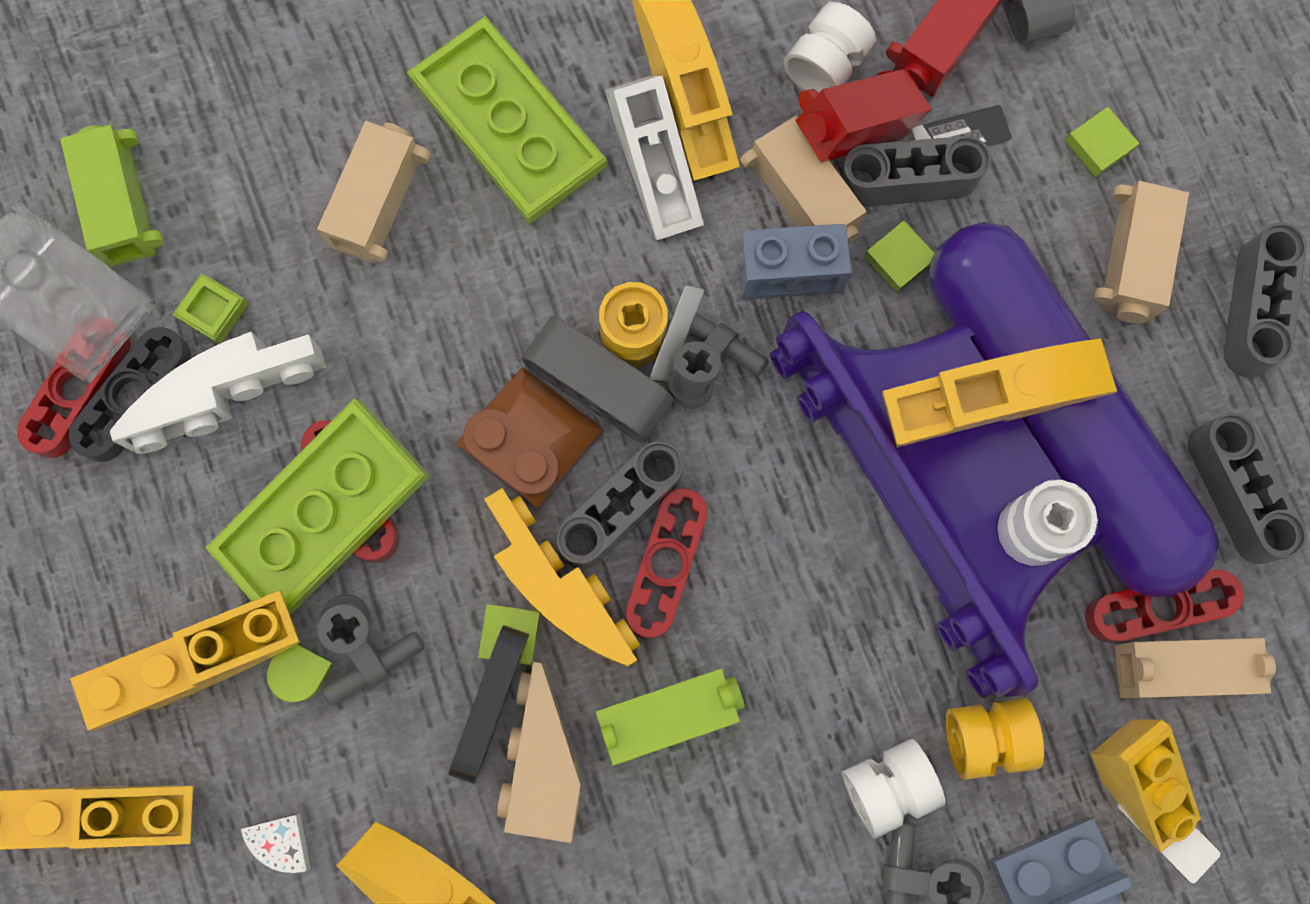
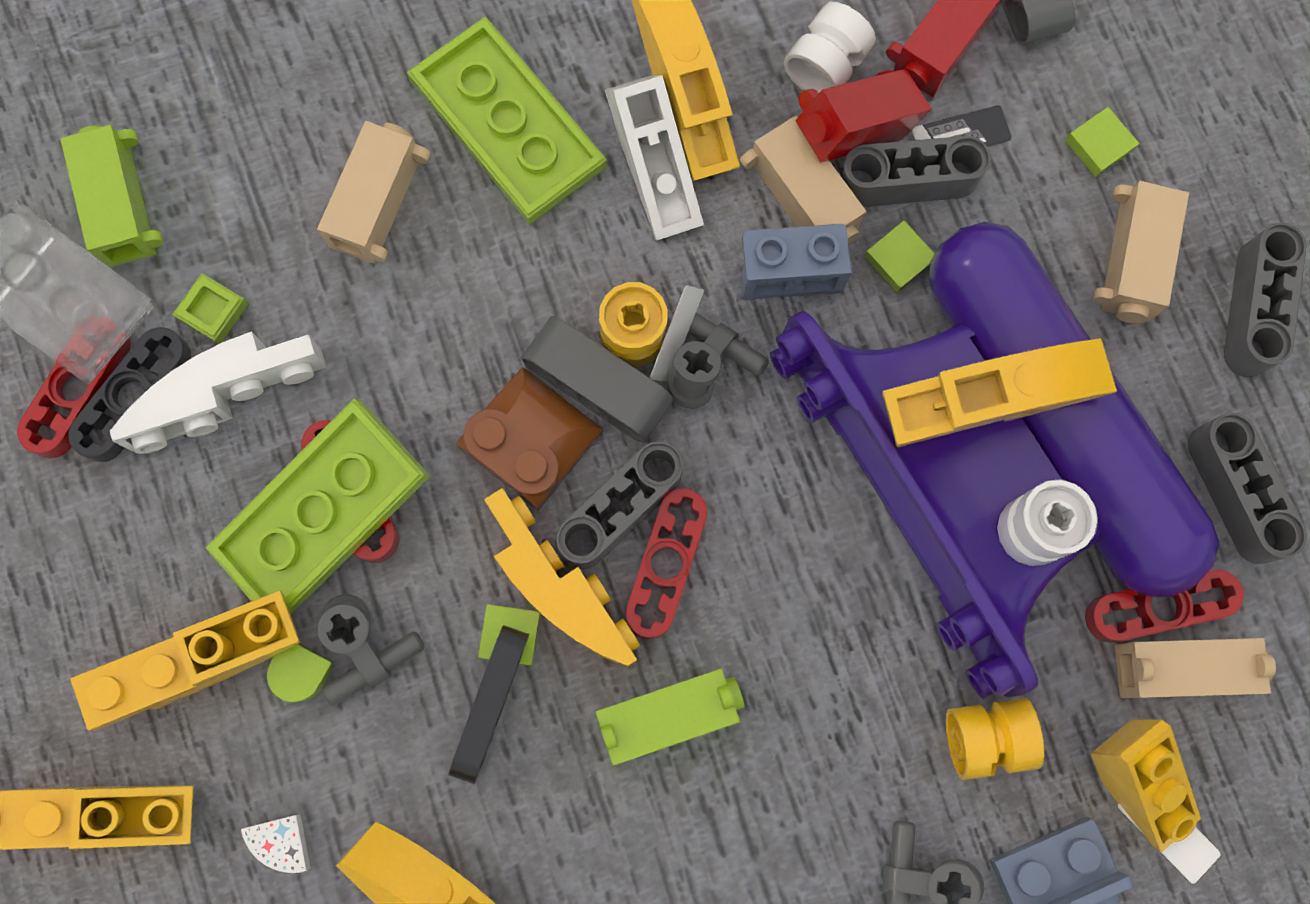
tan slope [497,662,583,843] -> none
white wheel [842,739,946,839] -> none

